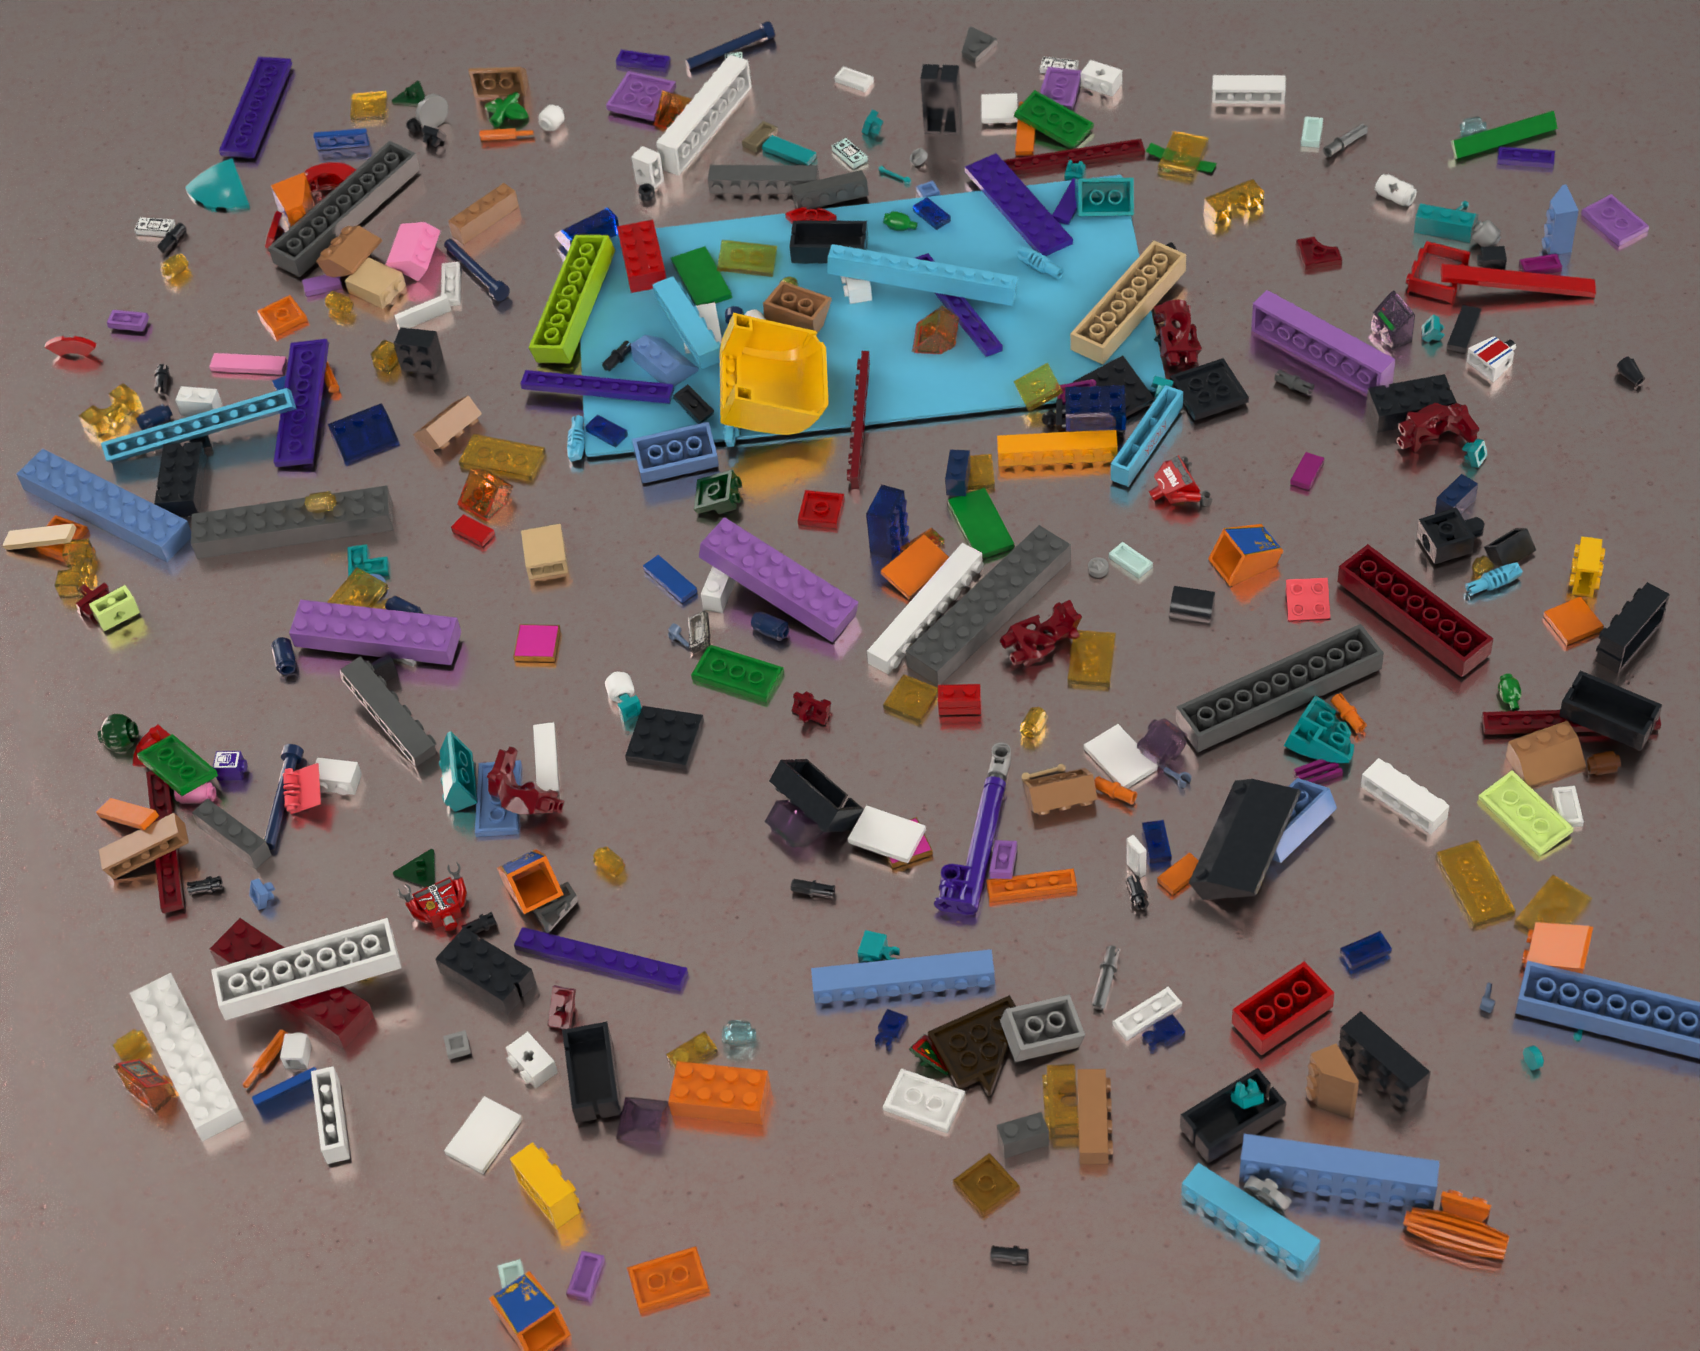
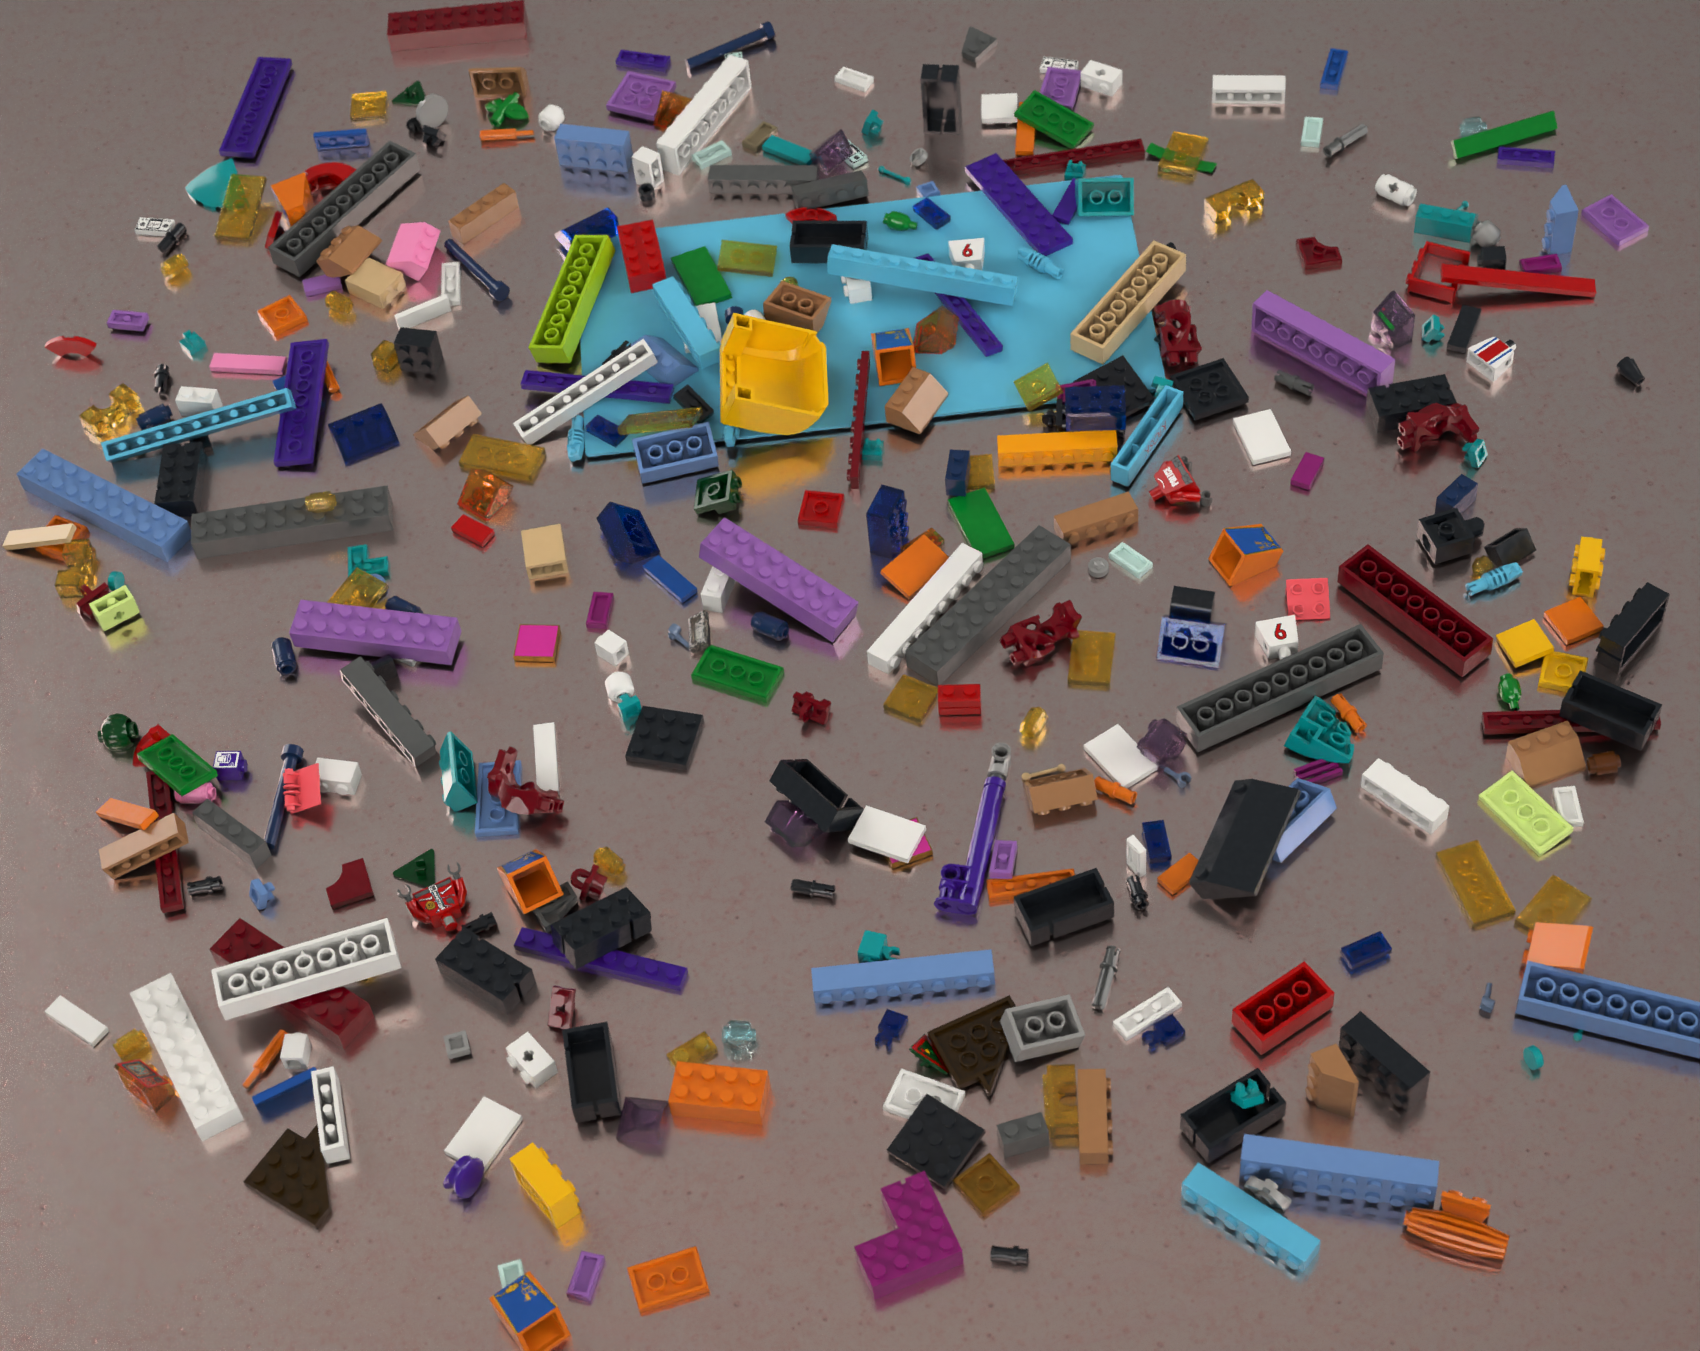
none -> white tile [45,995,109,1047]
none -> teal tile [108,571,125,591]
none -> teal tile [179,330,206,356]
none -> clear yellow tile [214,174,267,241]
none -> dark brown wing [243,1124,332,1229]
none -> dark red tile [326,858,374,909]
none -> dark red brick [387,0,527,52]
none -> dark purple piece [443,1155,484,1199]
none -> white brick [513,339,658,446]
none -> black piece [551,887,652,969]
none -> medium blue brick [554,124,633,172]
none -> dark red hips [570,864,608,901]
none -> magenta tile [586,592,614,629]
none -> white brick [594,630,629,667]
none -> clear blue slope [596,502,660,564]
none -> clear yellow tile [617,407,703,435]
none -> light aqua tile [692,140,732,170]
none -> clear purple slope [809,129,854,176]
none -> magenta piece [854,1171,964,1300]
none -> teal tile [862,438,884,461]
none -> orange slope [871,328,916,386]
none -> medium nougat slope [885,367,948,434]
none -> black plate [887,1094,986,1190]
none -> white torso [948,238,985,270]
none -> black piece [1014,868,1114,946]
none -> medium nougat brick [1054,491,1138,544]
none -> clear blue slope [1156,614,1227,668]
none -> white tile [1233,409,1291,465]
none -> white torso [1255,615,1298,660]
none -> blue tile [1320,48,1348,91]
none -> yellow tile [1496,619,1554,668]
none -> yellow tile [1538,651,1588,692]

